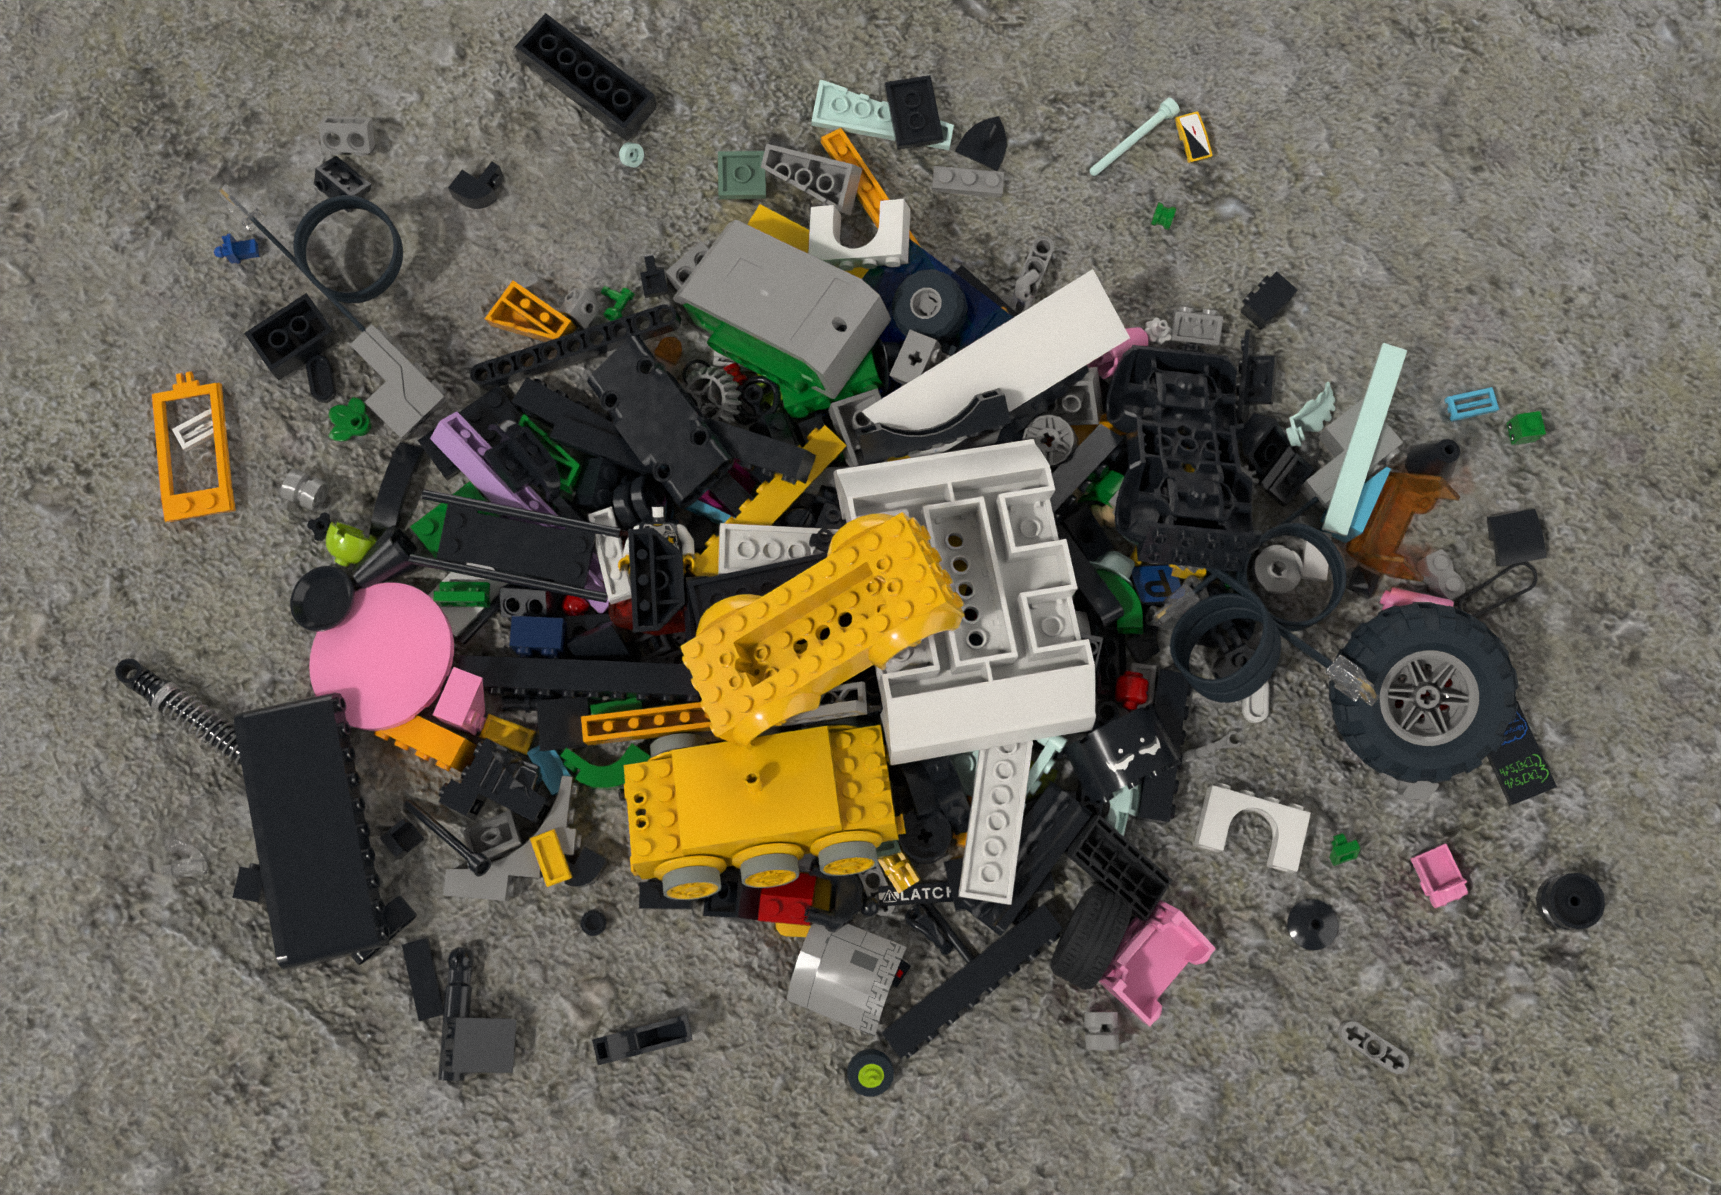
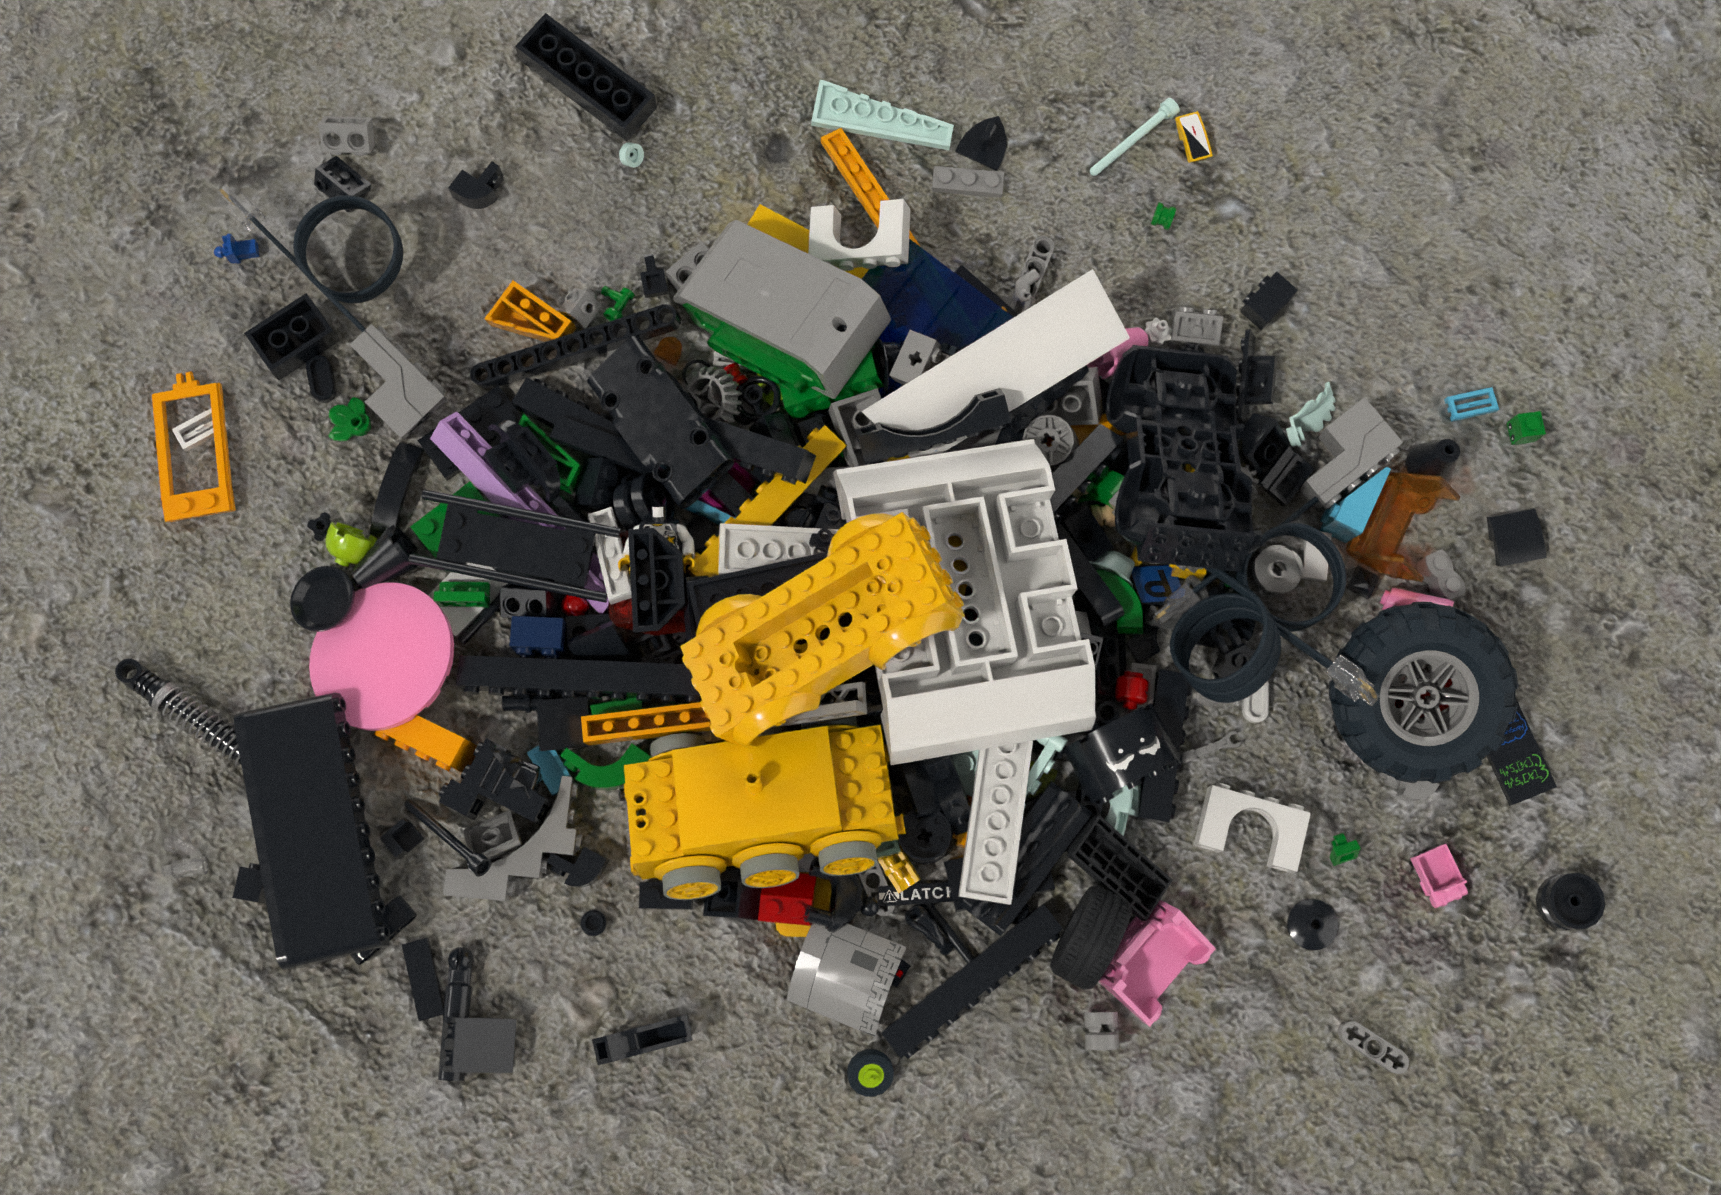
light grey wheel [281,469,329,511] -> none
bright pink wedge [433,667,486,736] -> none
yellow tile [479,714,537,755] -> none
yellow tile [530,829,572,887] -> none
sand green plate [718,151,766,199] -> none
light grey wedge [761,144,863,215] -> none
black tile [884,75,944,150] -> none
black wheel [892,269,968,344] -> none
light aqua tile [1321,343,1407,537] -> none
black piece [1457,562,1538,618] -> none

